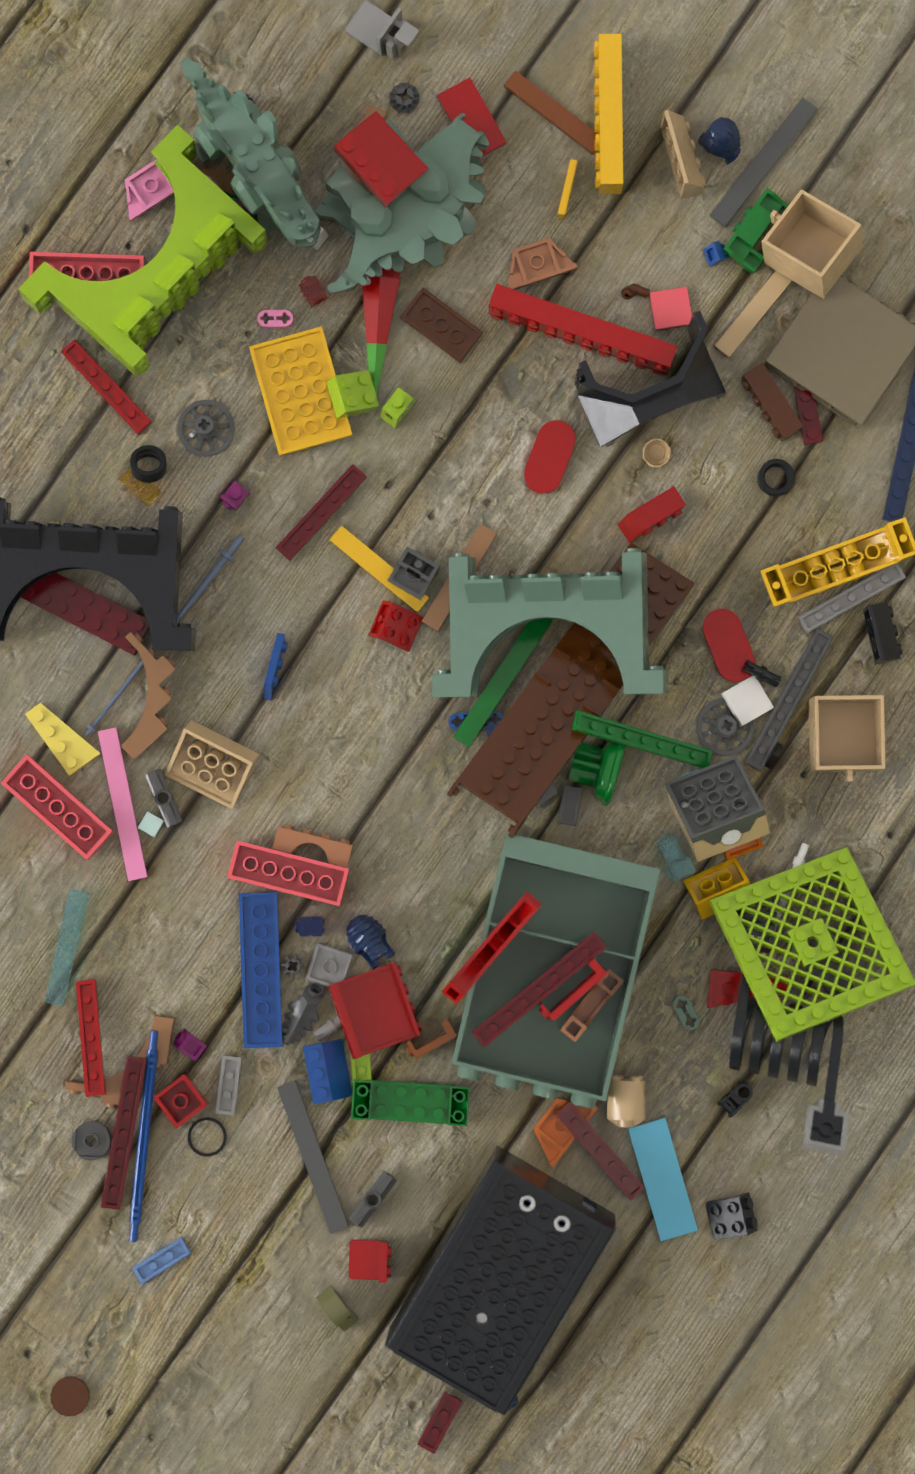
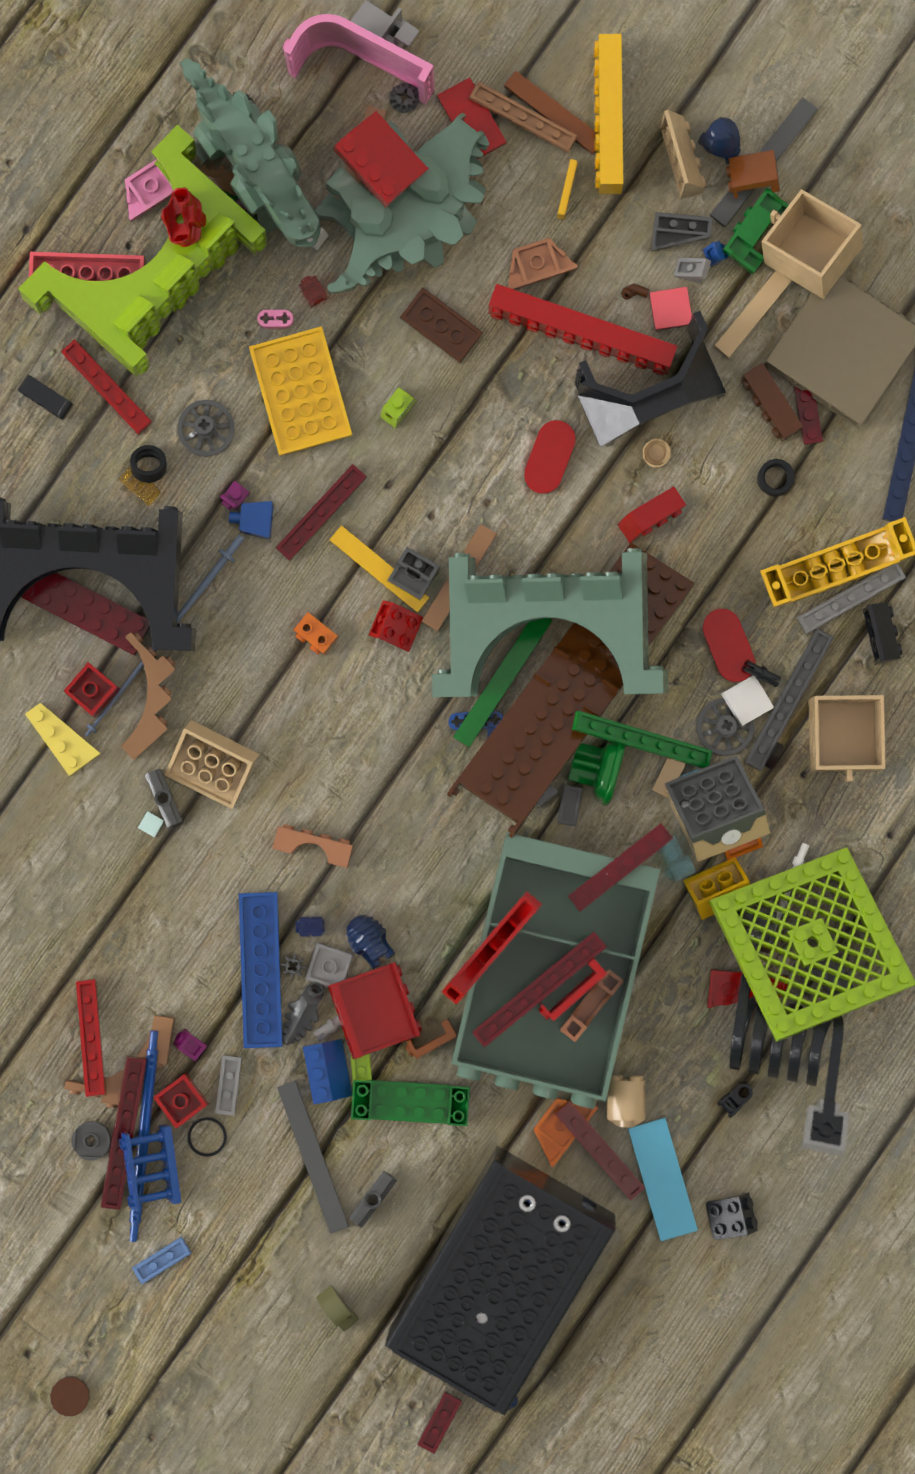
coral brick [1,754,115,860] -> none
clear light blue tile [44,889,89,1006] -> none
bright pink tile [98,727,148,881] -> none
coral brick [227,841,350,906] -> none
blue wing [264,633,288,701] -> none
lime brick [327,370,379,419] -> none
red bracket [349,1240,392,1283] -> none
red plate [362,267,400,396] -> none
sand green beam [672,995,699,1030] -> none
none -> black beam [18,375,74,420]
none -> red brick [63,662,120,717]
none -> blue fence [119,1124,182,1212]
none -> red piece [161,187,206,247]
none -> blue torso [229,501,274,540]
none -> bright pink panel [283,14,435,105]
none -> orange brick [294,612,339,655]
none -> medium nougat tile [469,81,578,153]
none -> dark red plate [568,823,673,912]
none -> dark grey wedge [651,212,713,252]
none -> tan tile [652,758,685,799]
none -> light grey slope [674,258,711,284]
none -> dark orange panel [726,150,780,199]

